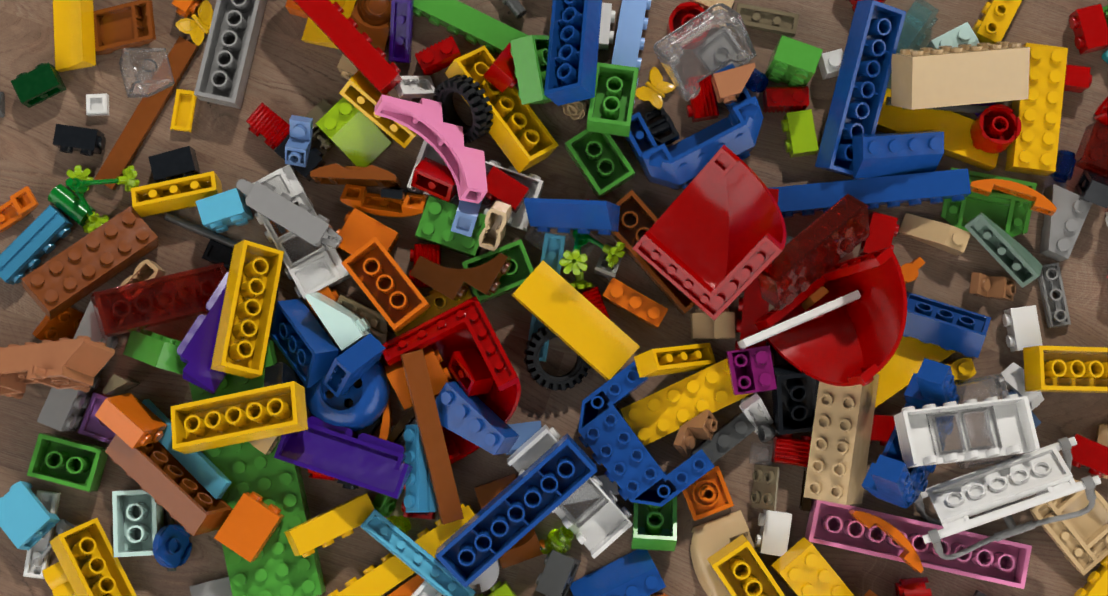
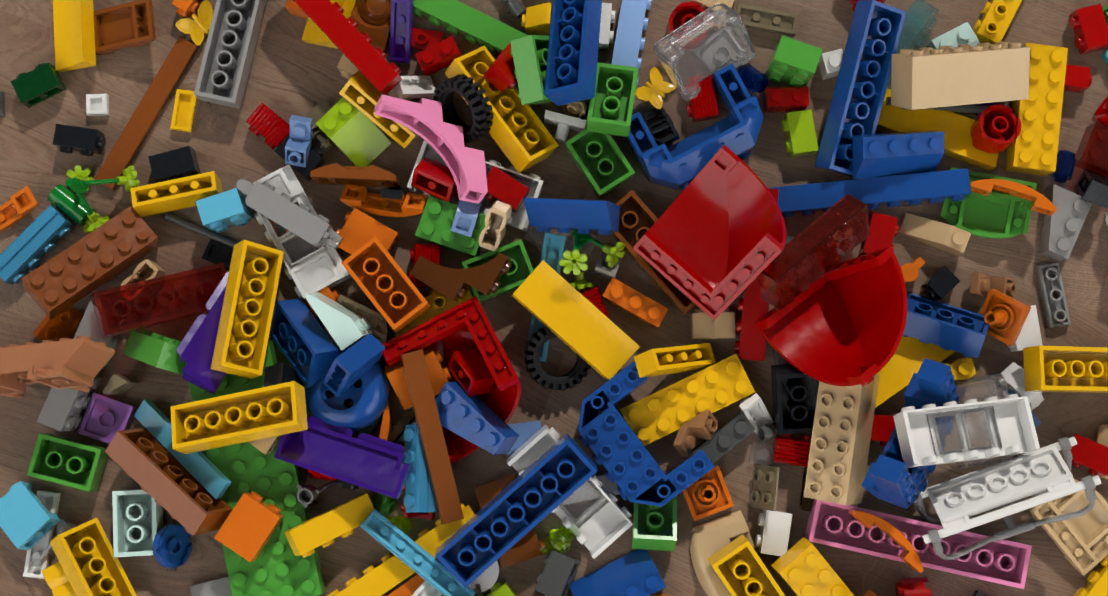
orange brick [95,393,167,449] -> none
clear slope [119,48,175,98] -> none
nougat slope [711,62,756,104] -> none
magenta slope [726,345,777,395] -> none
white tile [737,290,861,349] -> none
dark orange tile [801,287,829,311] -> none
sand green slope [964,212,1042,288] -> none
none -> dark grey plant [296,470,337,508]
none -> red plate [412,28,445,51]
none -> yellow slope [521,2,552,35]
none -> white tile [544,110,587,142]
none -> black brick [922,266,960,300]
none -> orange plate [980,289,1031,346]

